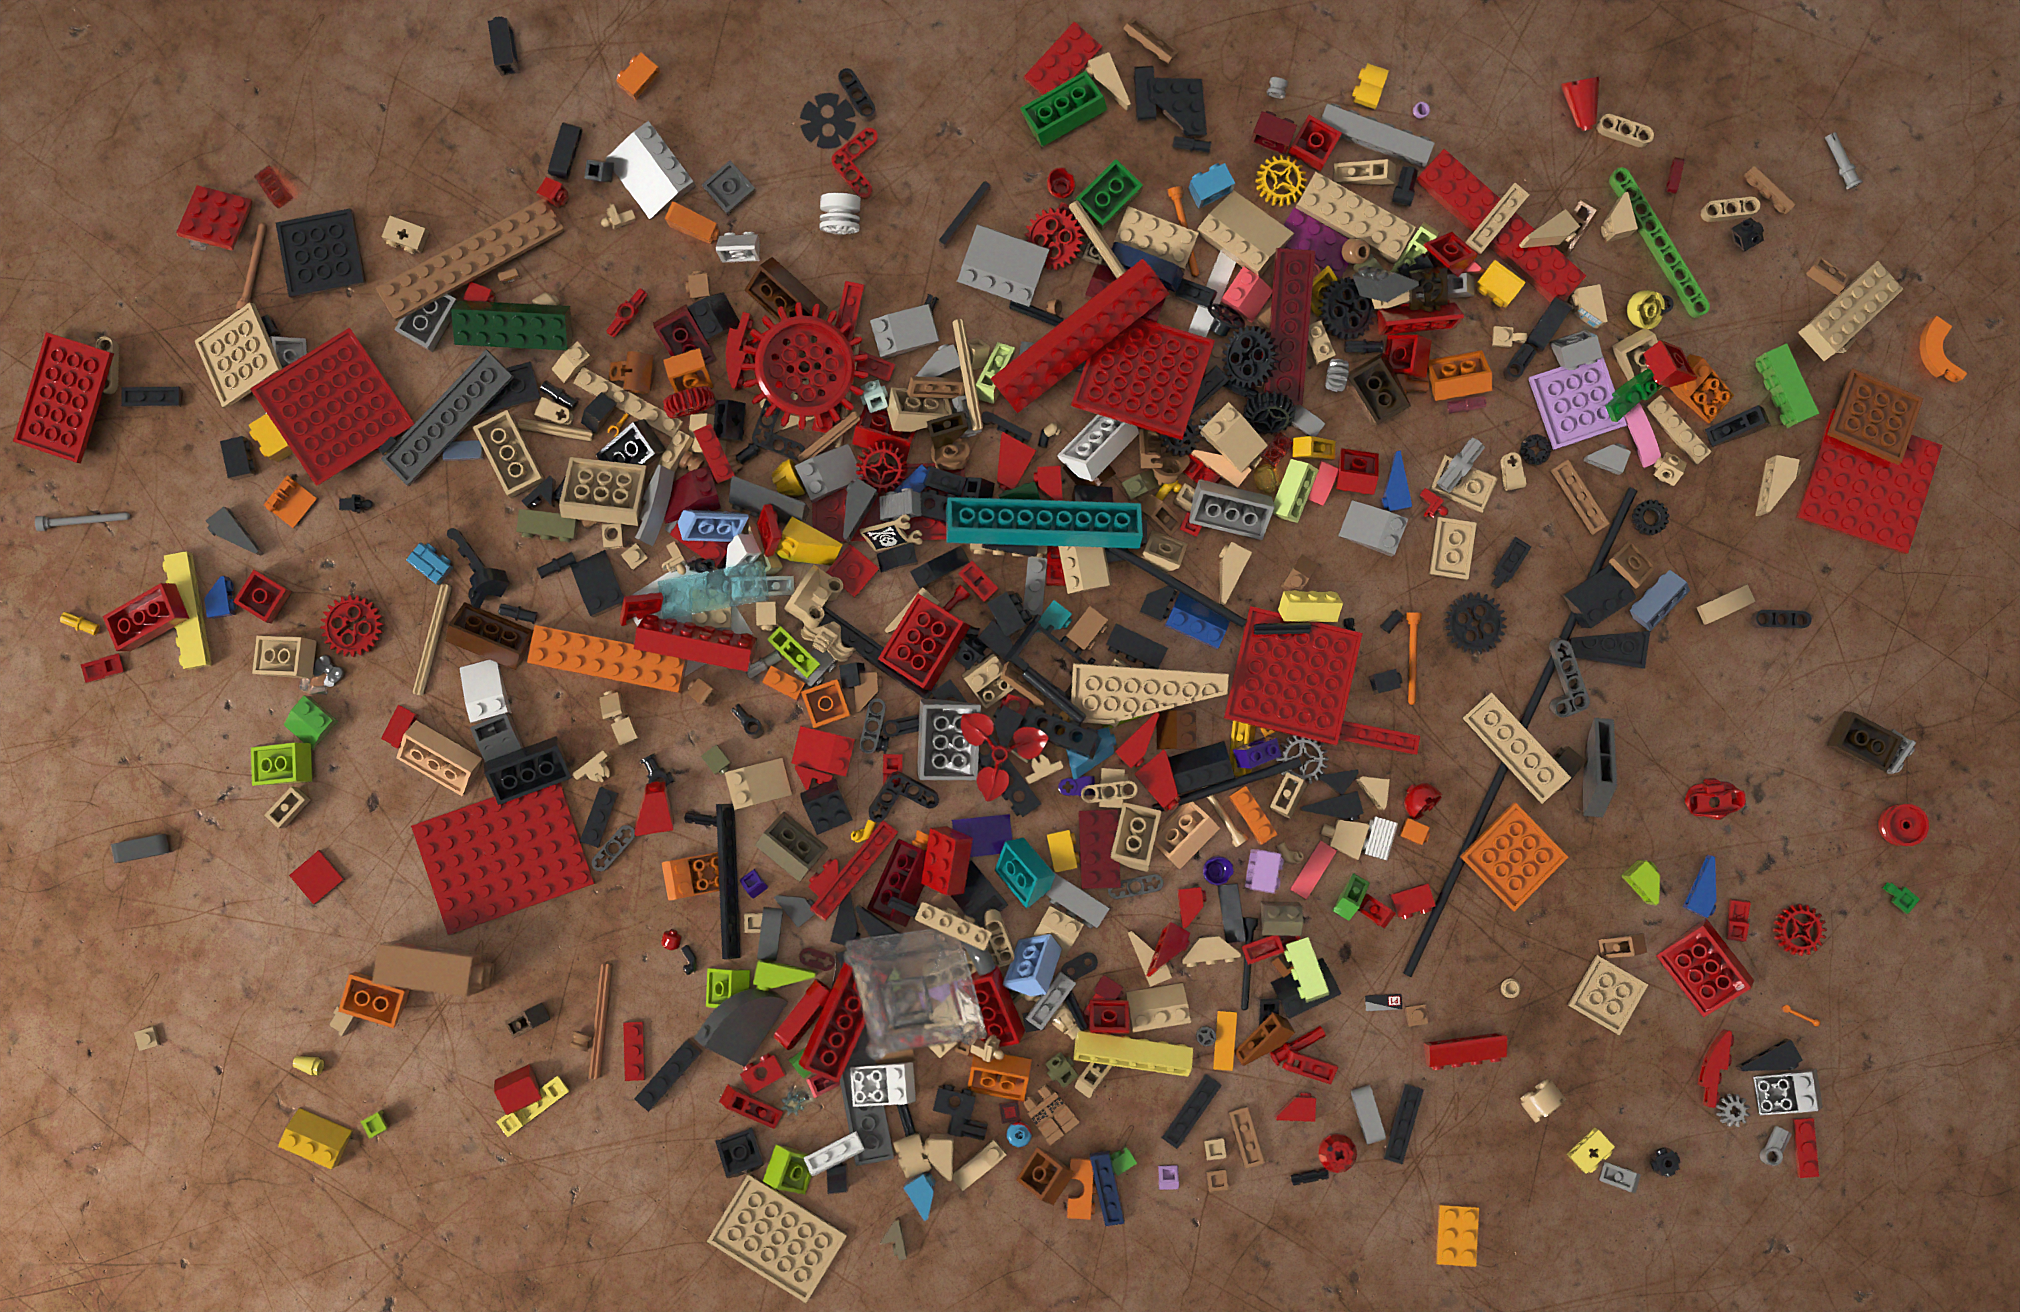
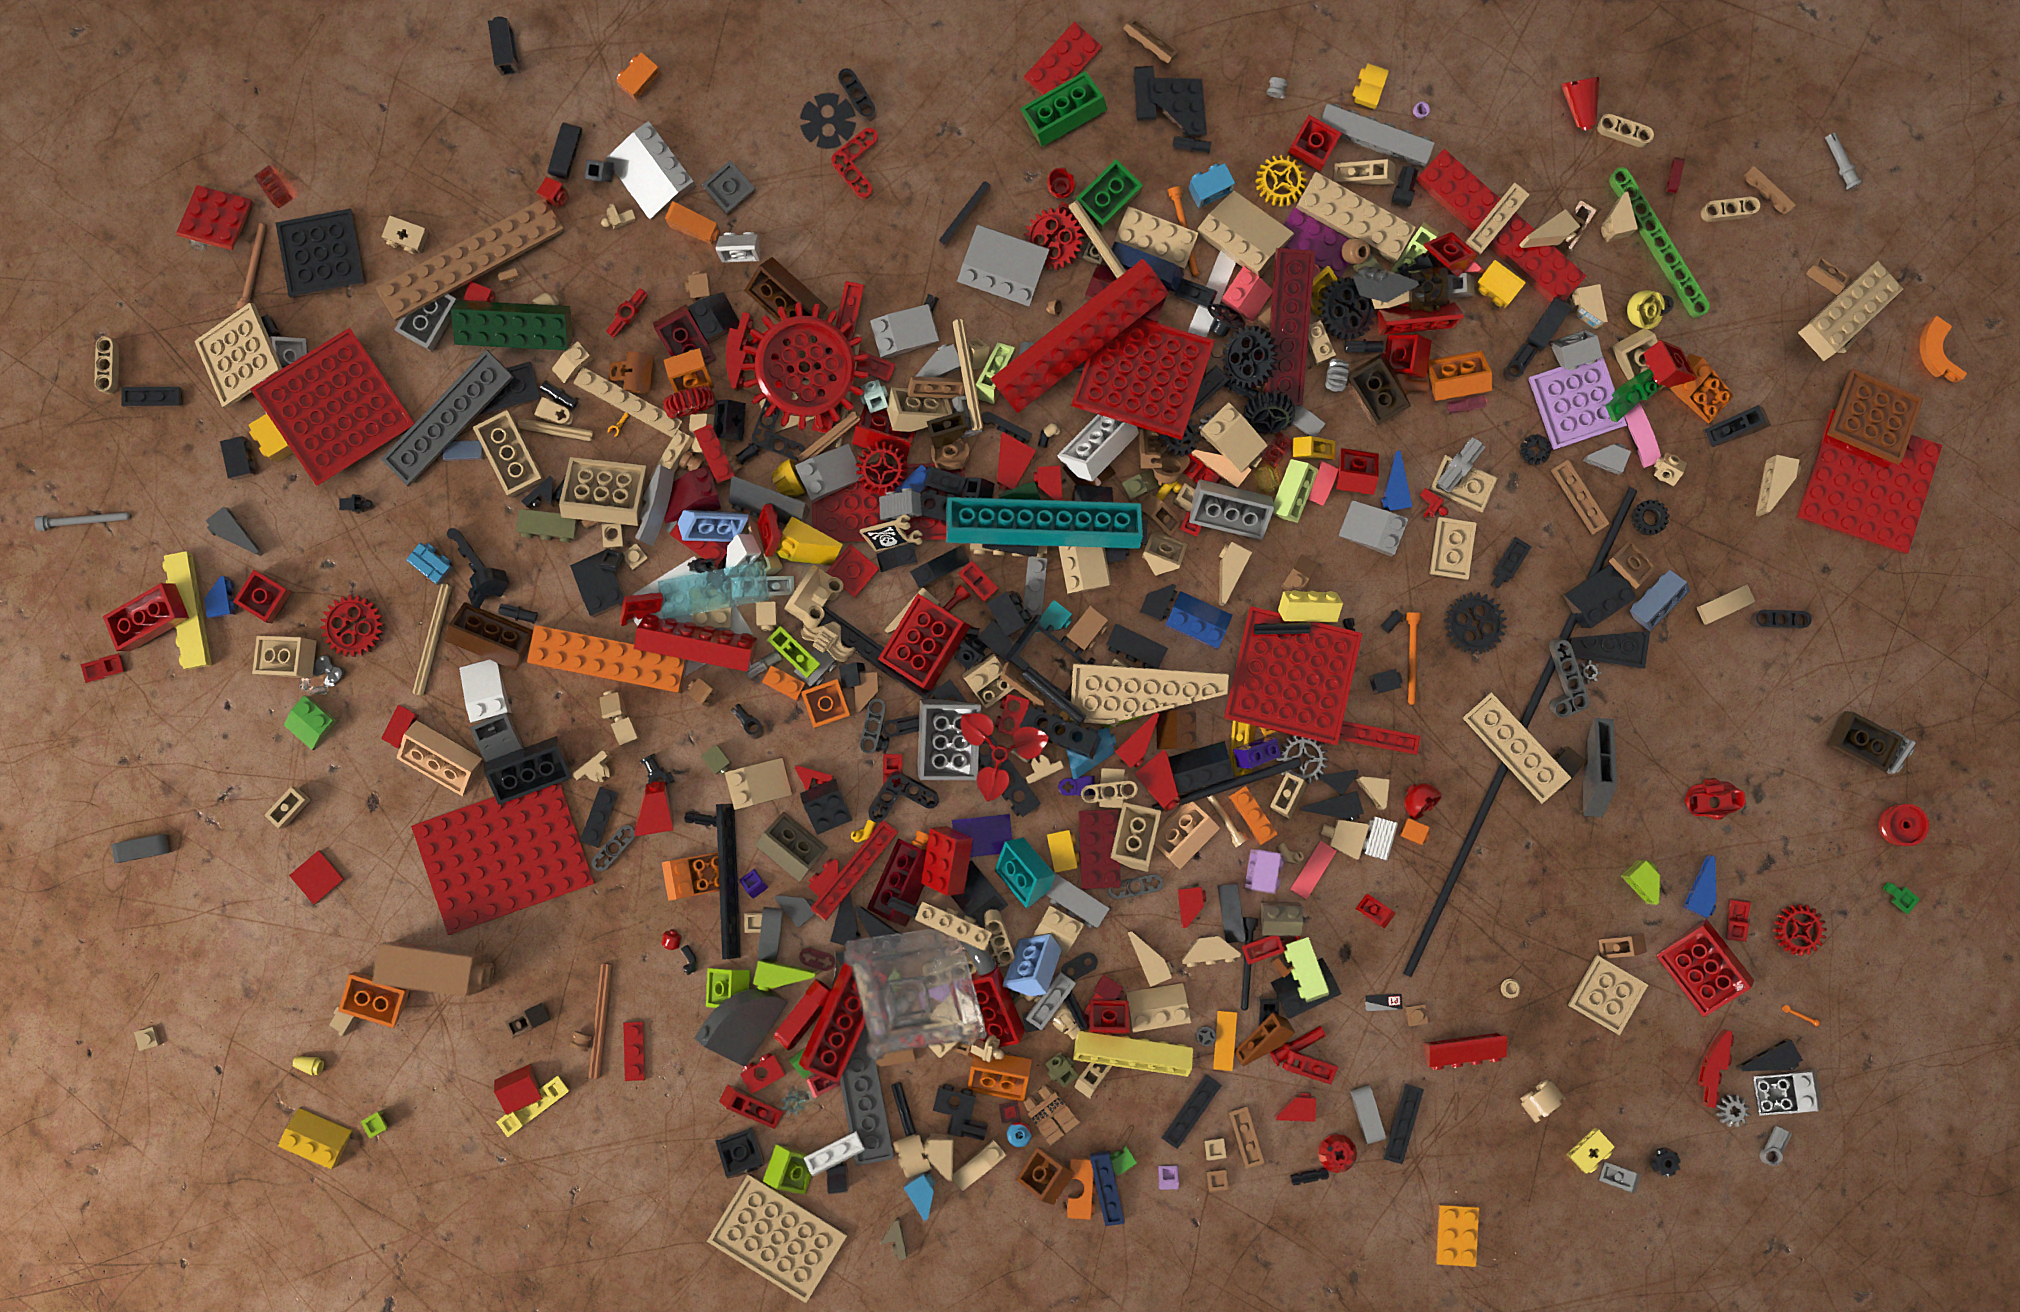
red plate [13,332,114,464] -> none
yellow axle [60,612,100,636] -> none
lime slope [251,743,312,786] -> none
orange hinge [264,475,317,529] -> none
black tile [378,437,398,456] -> none
black pin [537,552,577,579] -> none
black slope [581,392,617,434] -> none
black slope [595,419,666,466] -> none
black brick [634,1038,703,1112] -> none
tan piece [662,541,688,575] -> none
red slope [791,726,856,777] -> none
white wheel [820,193,860,234] -> none
dark grey slope [843,478,879,543] -> none
white slope [850,1062,916,1107] -> none
black slope [993,705,1024,748] -> none
black axle [1009,300,1063,327] -> none
red slope [1046,546,1066,586] -> none
tan slope [1086,52,1131,110] -> none
black piece [1109,548,1247,628] -> none
red slope [1146,922,1190,977] -> none
dark purple hair [1203,856,1234,885] -> none
dark red brick [1250,111,1297,155] -> none
bright green slope [1333,873,1370,921] -> none
red brick [1389,883,1435,920] -> none
orange plate [1460,802,1568,912] -> none
tan plate [1492,326,1527,348] -> none
tan piece [1500,452,1526,491] -> none
tan plate [1645,395,1711,465] -> none
black brick [1731,217,1764,251] -> none
bright green brick [1756,343,1819,428] -> none
red plate [1792,1117,1819,1178] -> none
none -> black tile [598,549,625,572]
none -> light grey gear [1580,660,1602,684]

